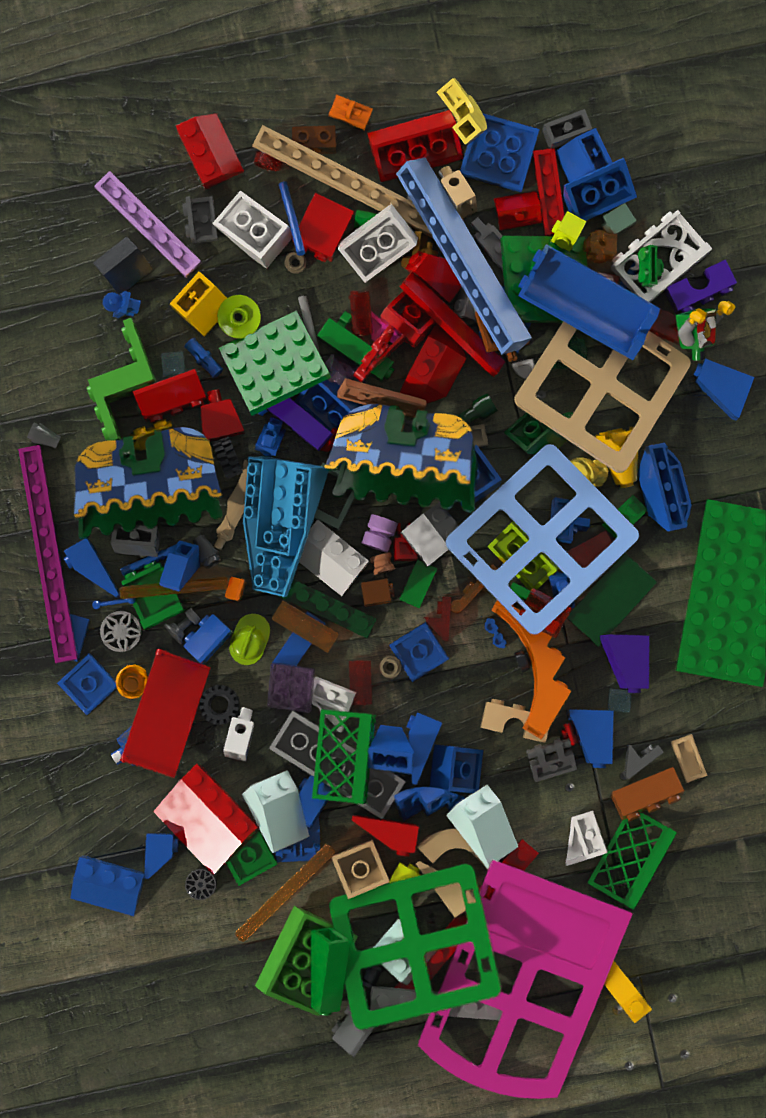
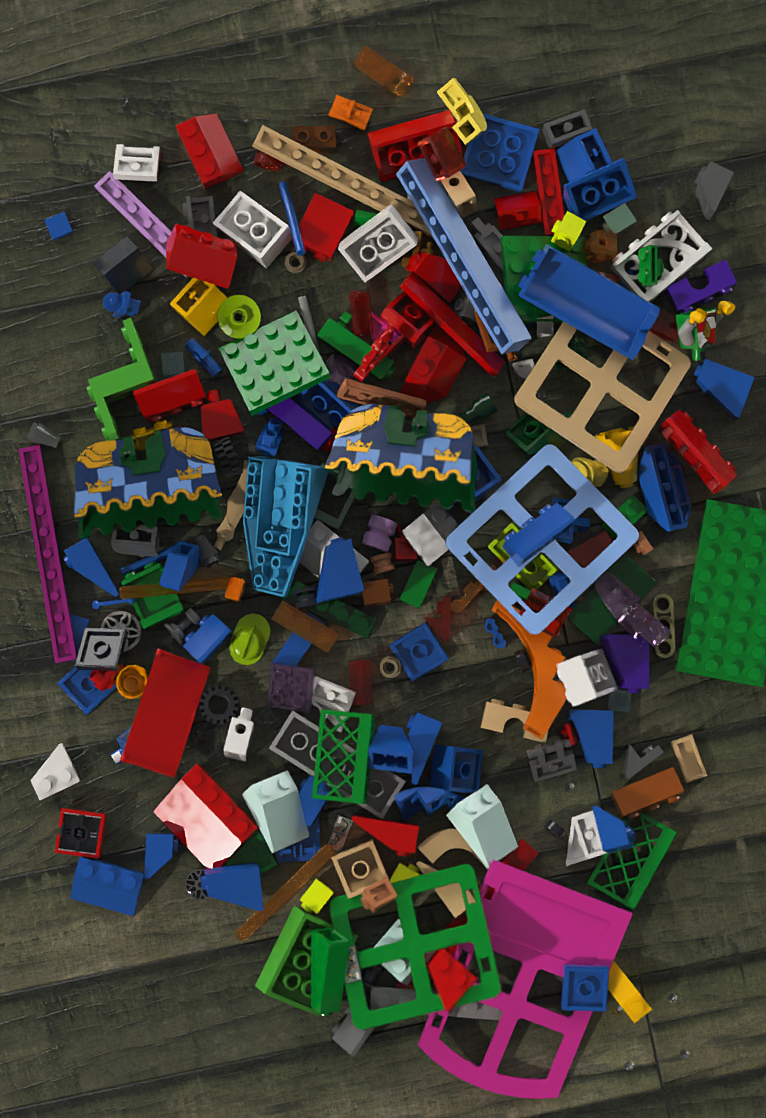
none -> white wing [30,743,80,800]
none -> blue tile [45,212,73,241]
none -> piece [55,808,107,859]
none -> tile [75,628,128,671]
none -> red plate [89,663,124,692]
none -> white plate [113,144,161,181]
none -> red slope [166,224,237,289]
none -> blue slope [200,862,264,911]
none -> black wheel [293,586,326,609]
none -> neon yellow brick [300,878,334,914]
none -> blue slope [316,537,364,603]
none -> light grey sticker [326,814,353,852]
none -> light grey sticker [345,945,362,984]
none -> clear orange plate [353,46,414,97]
none -> nougat bracket [361,877,398,914]
none -> clear red brick [417,126,467,181]
none -> red wing [428,948,478,1012]
none -> blue slope [502,503,576,567]
none -> white sticker [537,315,554,338]
none -> black tile [544,820,566,840]
none -> white brick [557,649,618,707]
none -> blue tile [561,964,609,1012]
none -> blue slope [592,806,636,854]
none -> clear purple slope [593,571,671,647]
none -> nougat plate [633,531,653,556]
none -> olive beam [651,594,675,658]
none -> red slope [658,409,737,494]
none -> dark grey slope [694,161,734,221]

